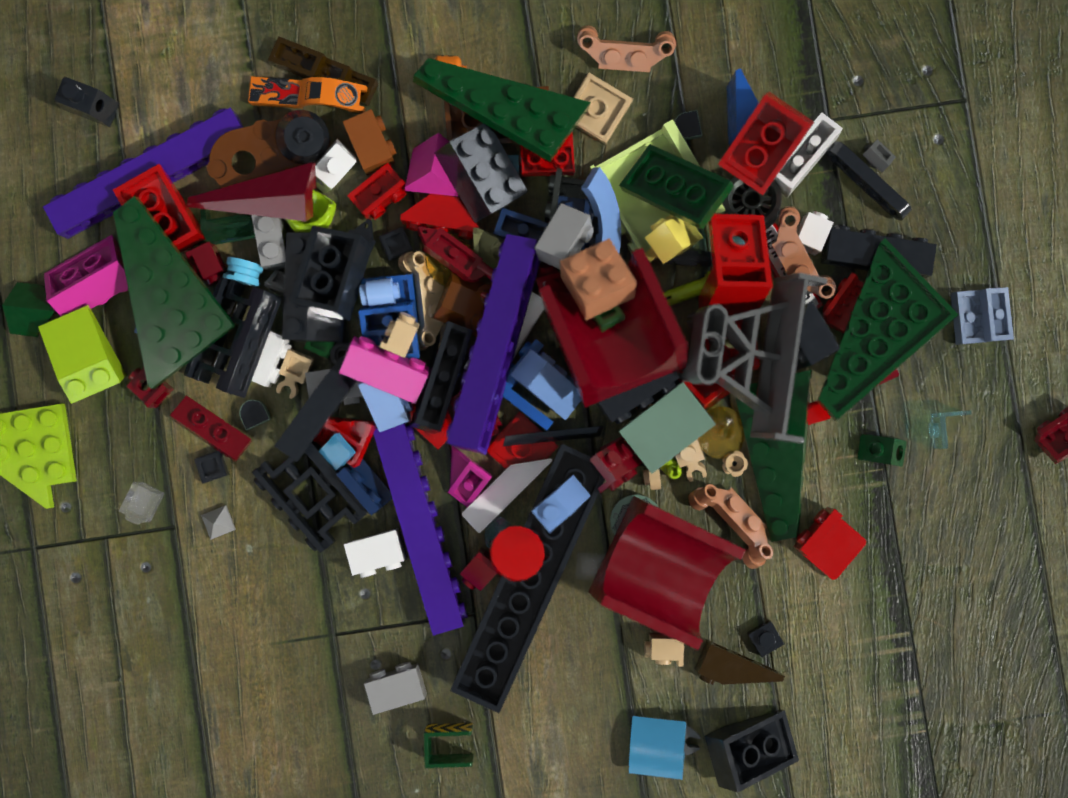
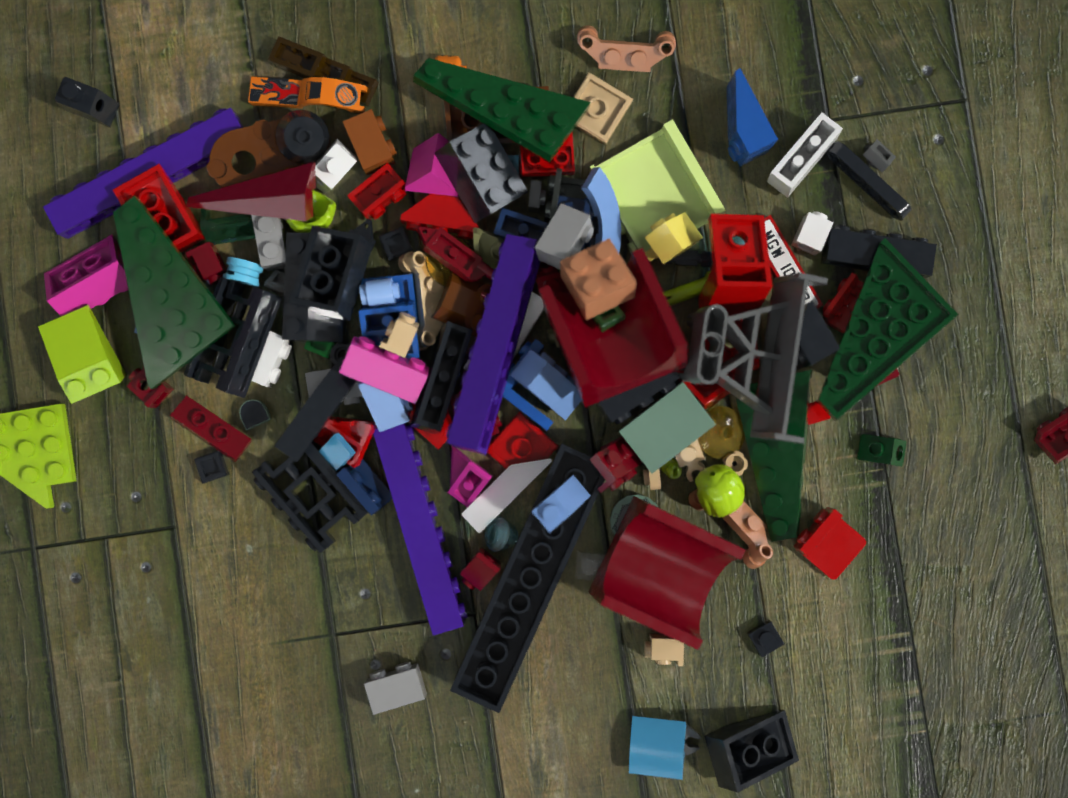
dark green slope [2,282,55,337] -> none
clear brick [119,482,165,525] -> none
light grey slope [201,505,236,540] -> none
tan plate [276,348,315,399] -> none
white brick [344,528,407,578] -> none
dark green piece [424,723,474,768] -> none
red tile [489,526,545,582] -> none
black sticker [503,426,604,446] -> none
dark green plate [619,144,734,230] -> none
black tile [674,110,702,140] -> none
dark brown slope [695,640,785,685] -> none
red slope [718,92,815,195] -> none
pearl dark grey wheel [722,177,782,229] -> none
nougat plate [771,206,836,299] -> none
clear light blue bracket [929,410,971,449] -> none
sand blue slope [951,287,1014,345] -> none
none -> dark grey plate [529,180,546,213]
none -> lime piece [695,464,745,518]

